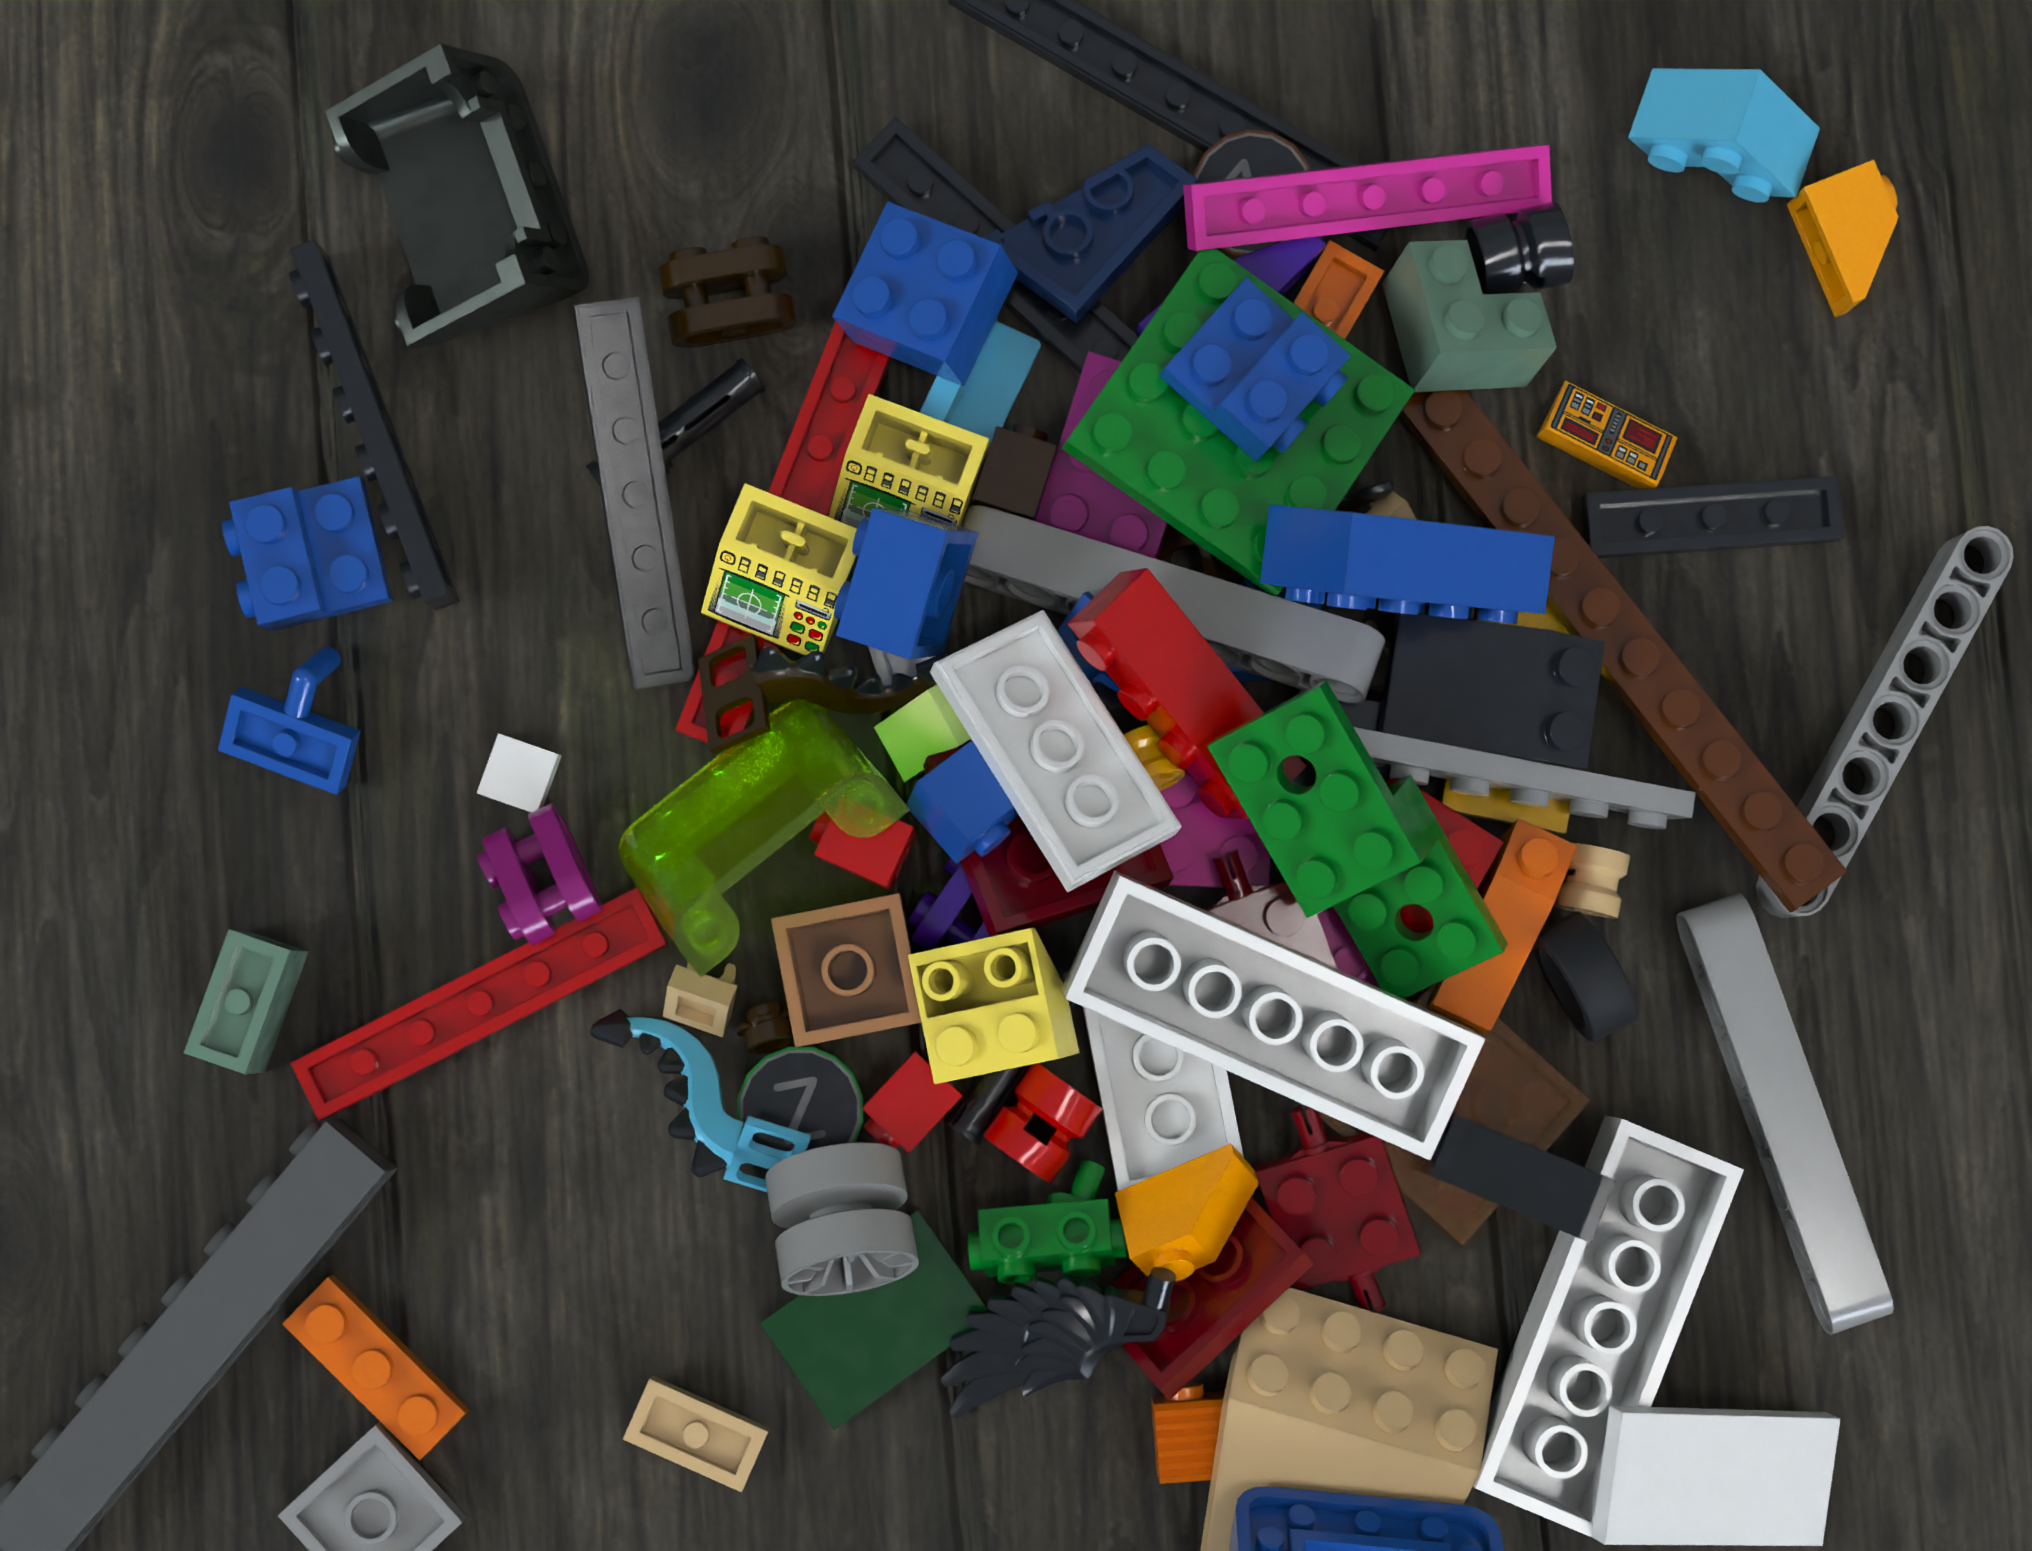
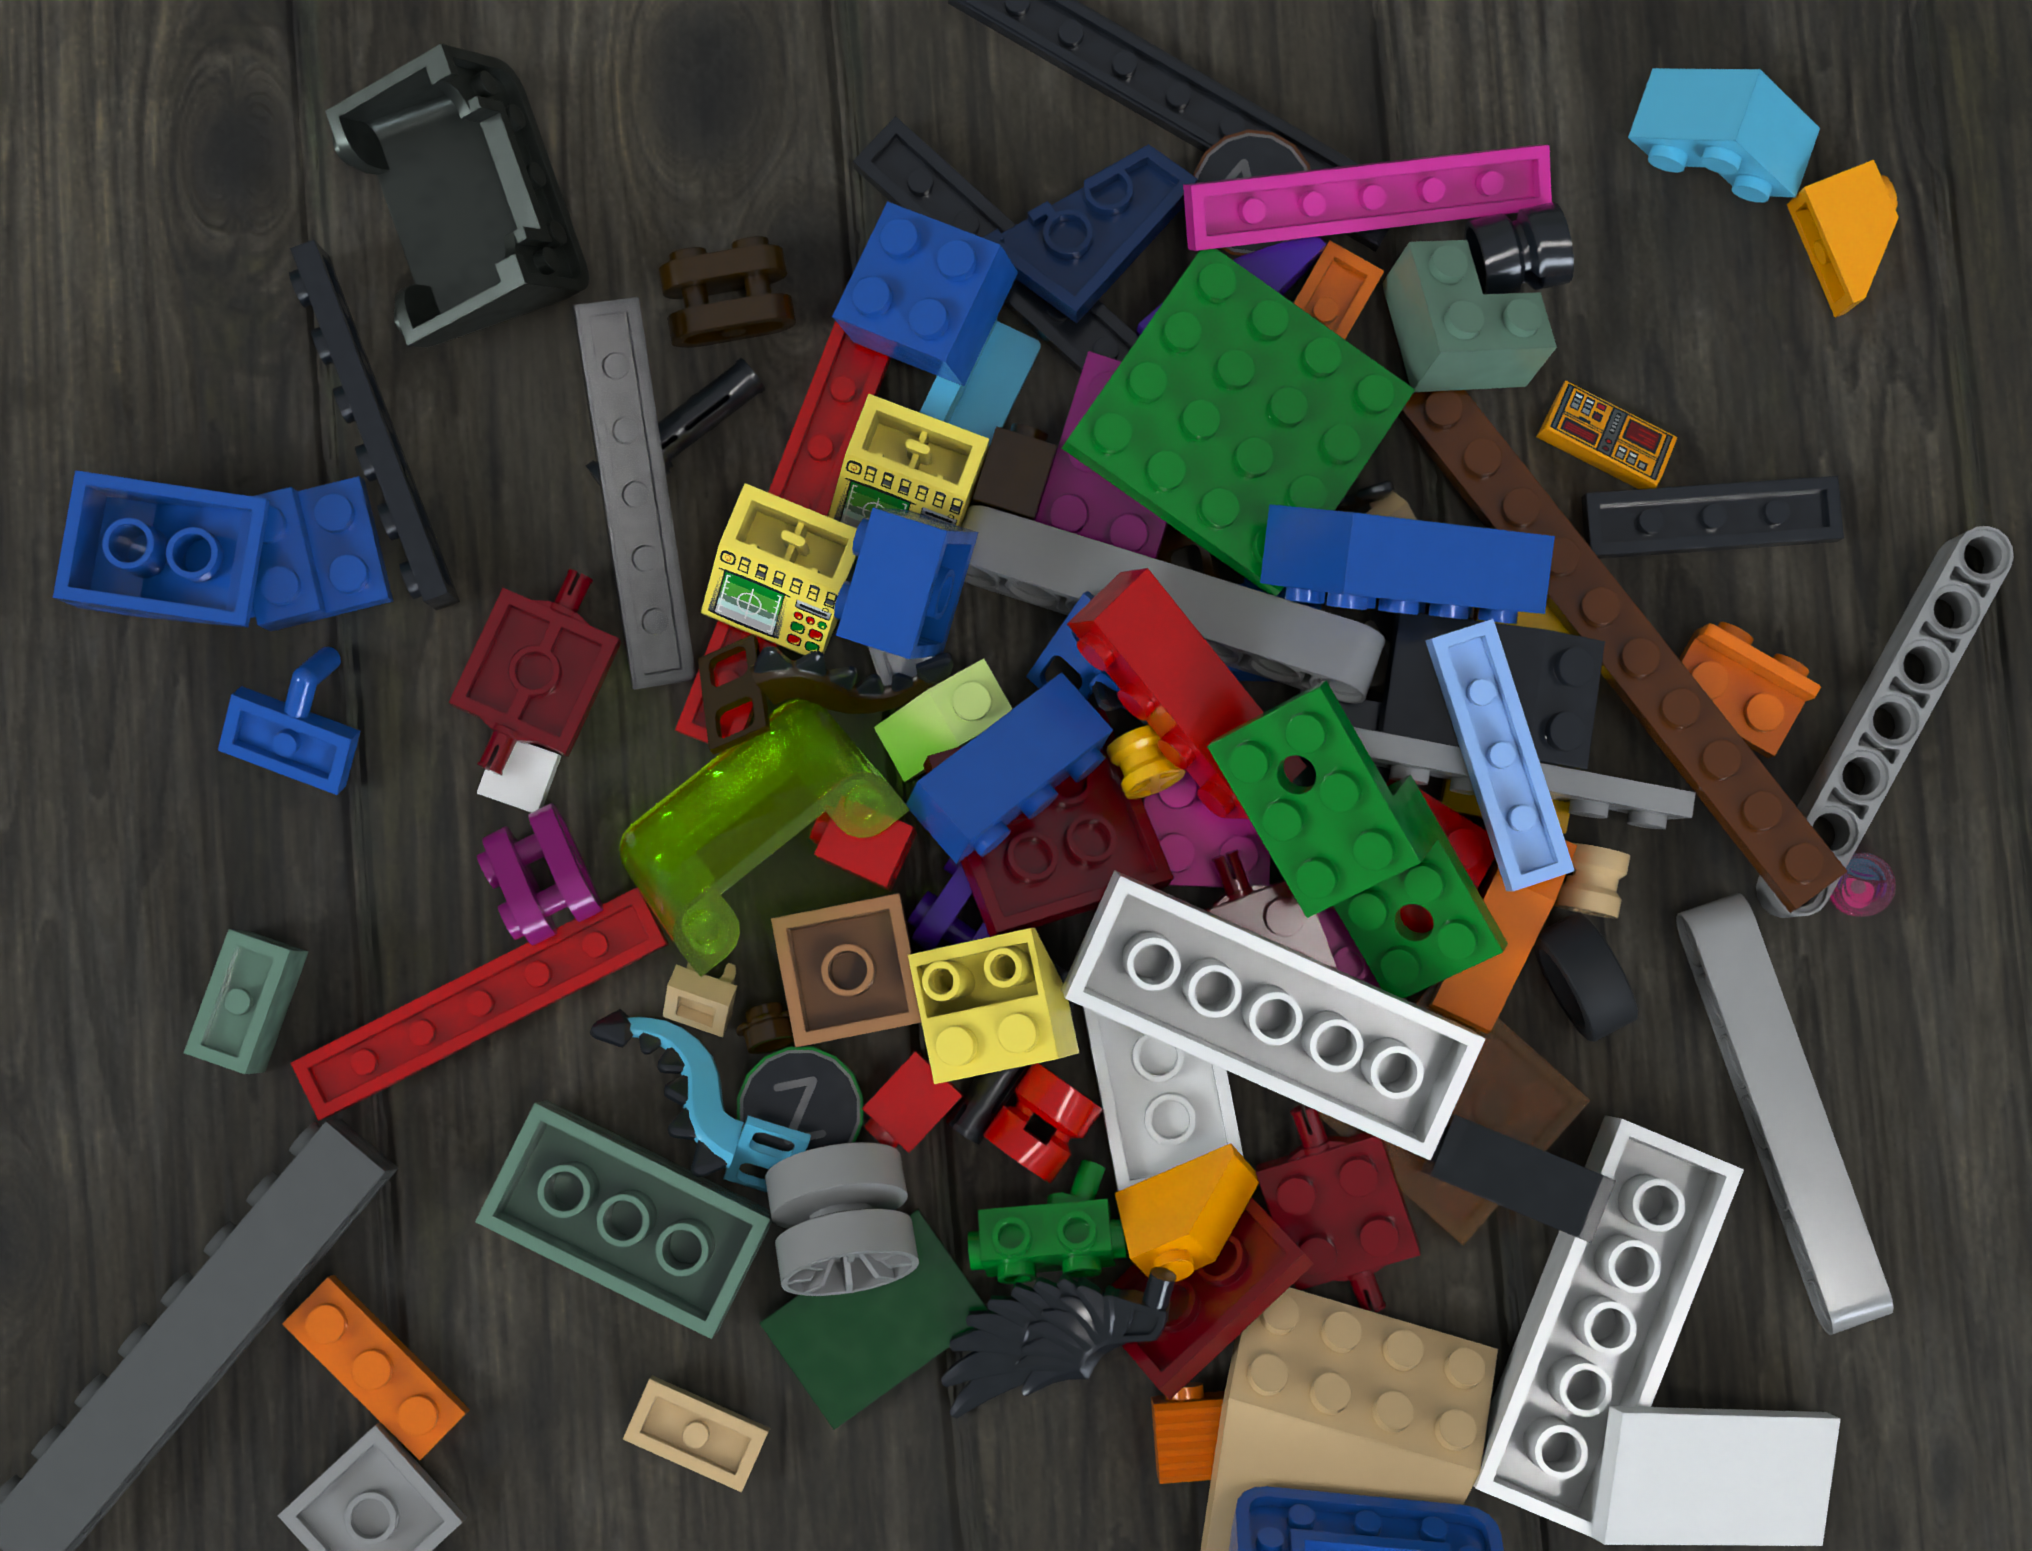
white tile [930,610,1182,892] -> none
blue plate [1159,277,1351,463] -> none
none -> blue slope [53,470,270,628]
none -> dark red plate [448,569,622,776]
none -> sand green brick [475,1100,772,1339]
none -> light blue plate [1425,619,1575,892]
none -> orange bracket [1679,622,1821,758]
none -> clear pink tile [1829,853,1896,917]

